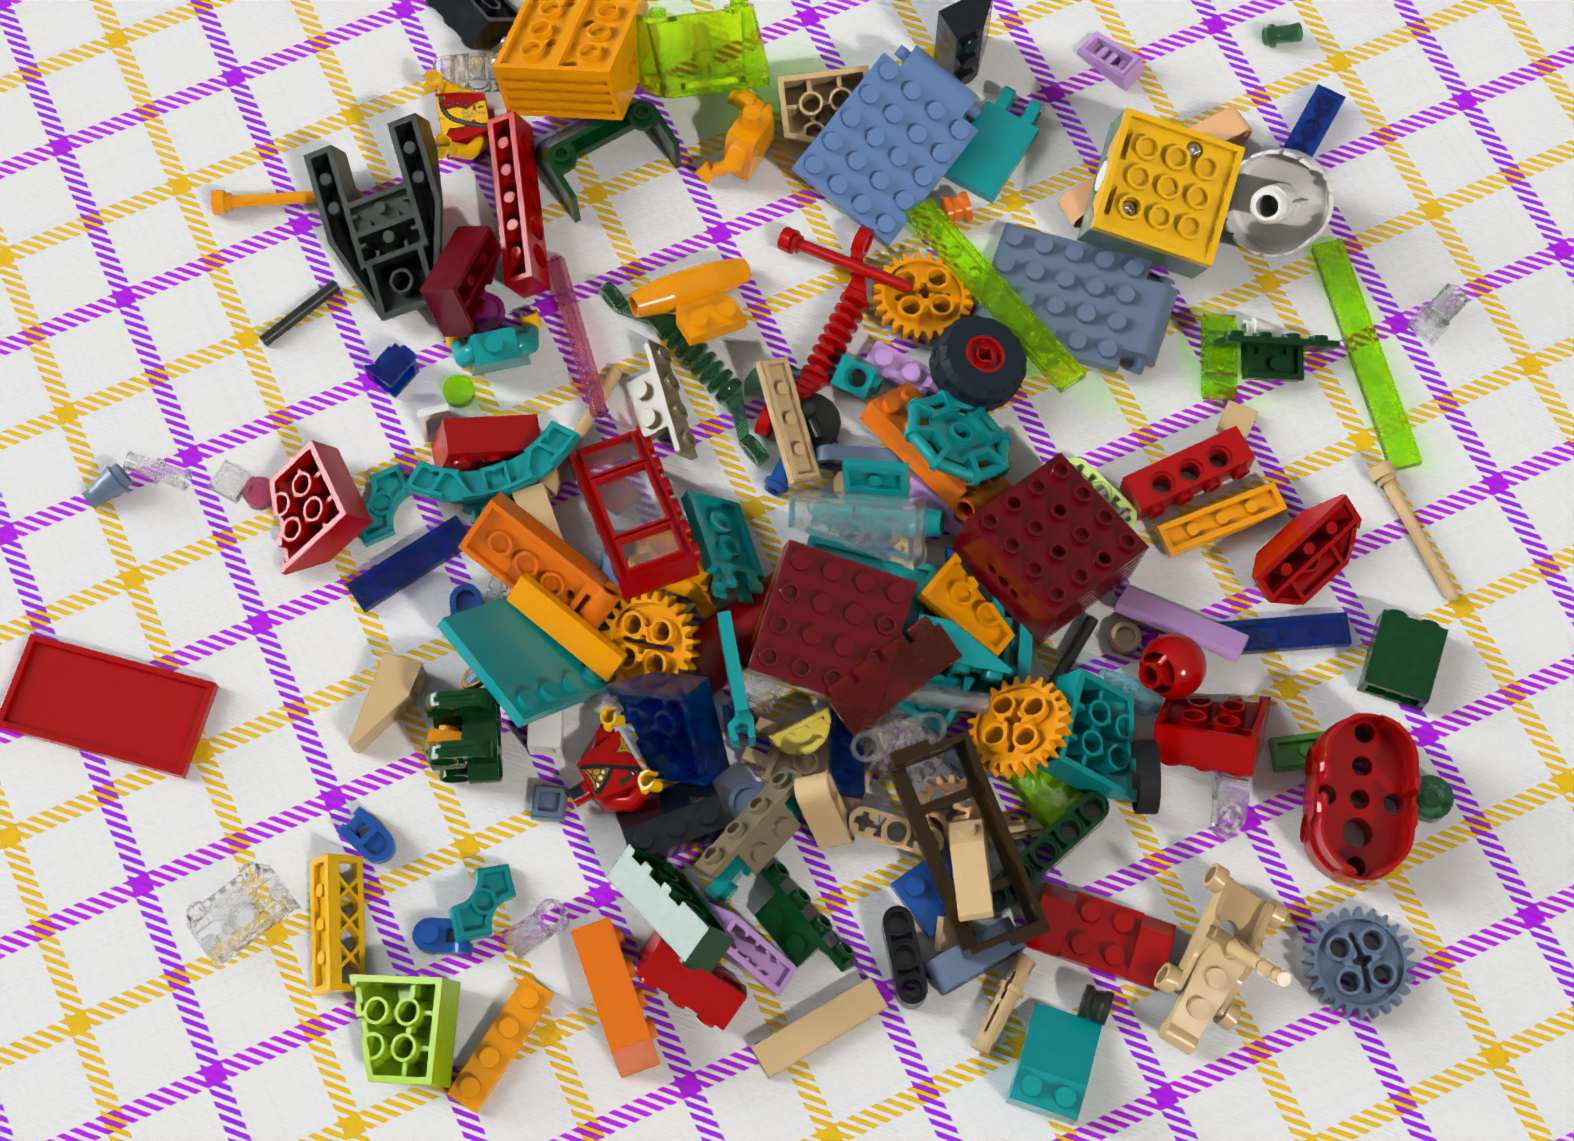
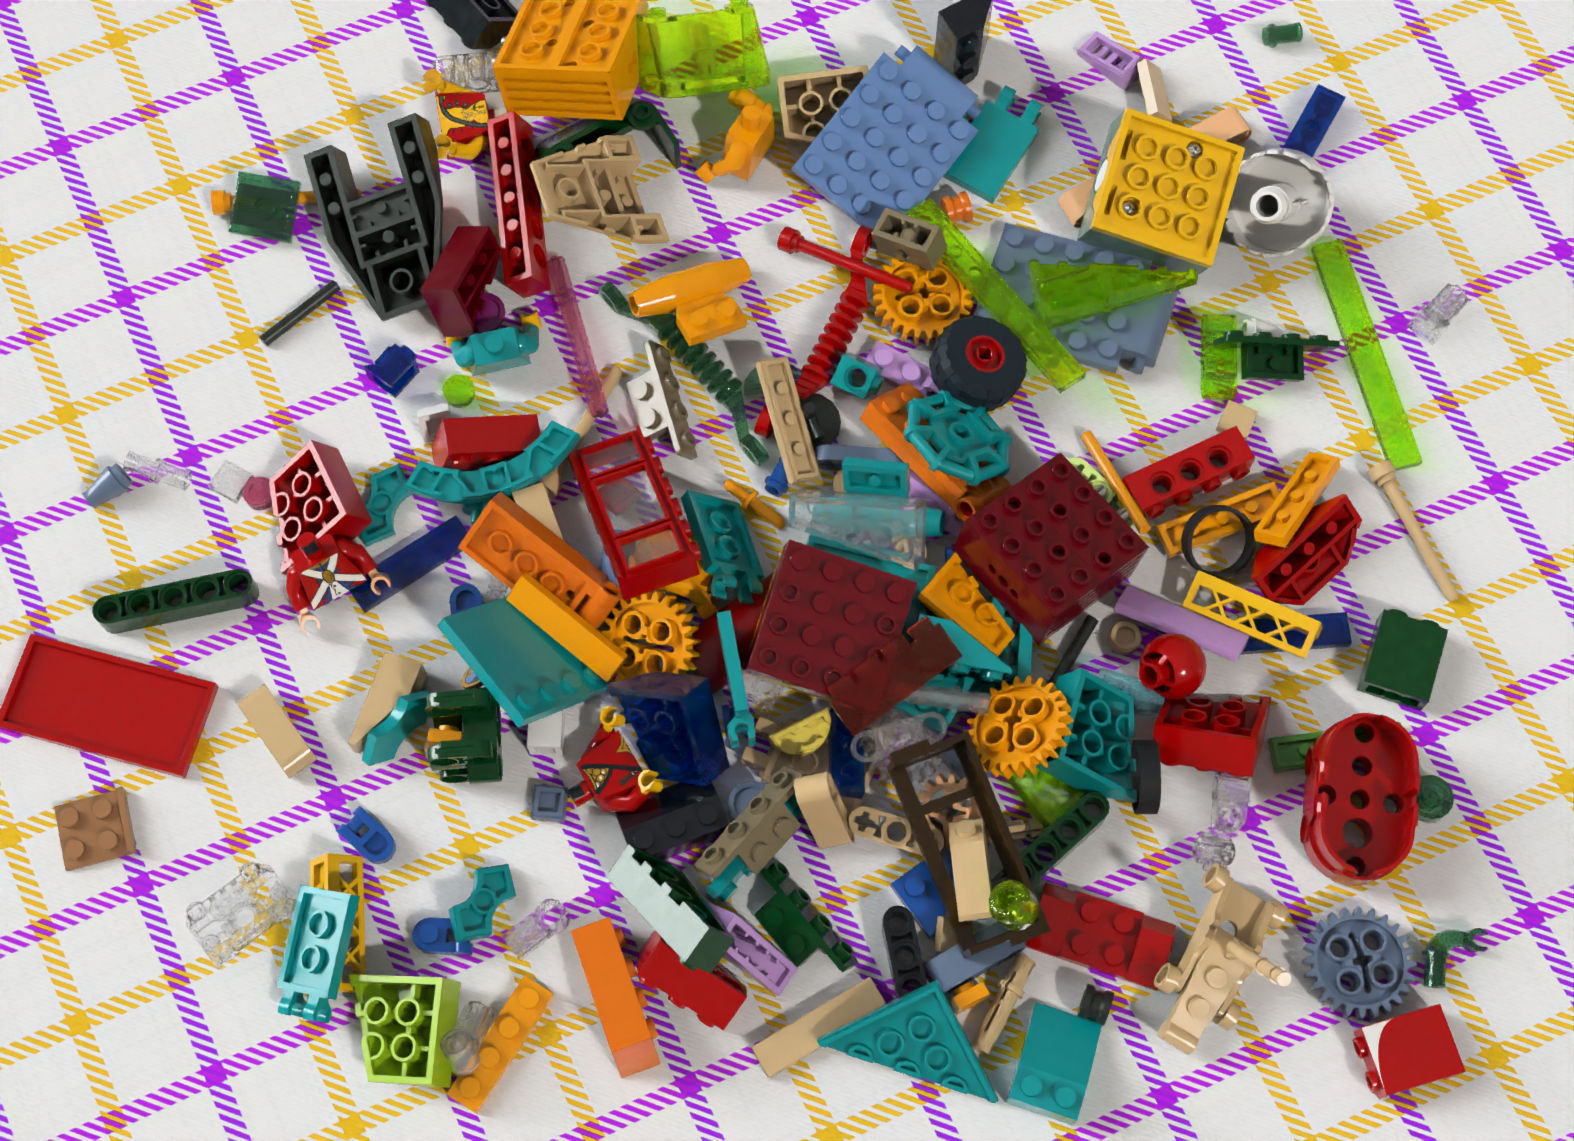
none -> medium nougat piece [54,787,137,871]
none -> dark green beam [92,569,259,634]
none -> clear green tile [228,171,302,244]
none -> tan beam [236,684,317,779]
none -> teal tile [277,885,360,1023]
none -> red torso [286,532,391,635]
none -> teal tile [362,690,431,766]
none -> clear piece [440,1001,494,1076]
none -> tan wedge [530,135,669,244]
none -> light orange piece [724,479,785,530]
none -> teal tile [817,980,999,1103]
none -> dark tan brick [871,208,947,271]
none -> light orange plate [951,981,990,1015]
none -> clear neon green head [988,880,1039,931]
none -> clear neon green wedge [1028,259,1198,331]
none -> light orange bar [1081,430,1151,535]
none -> tan tile [1137,59,1172,122]
none -> black tyre [1181,505,1256,578]
none -> yellow fence [1182,570,1323,660]
none -> clear gear [1192,829,1235,871]
none -> light orange plate [1253,452,1340,547]
none -> red panel [1353,1004,1466,1099]
none -> clear green piece [1422,928,1488,989]

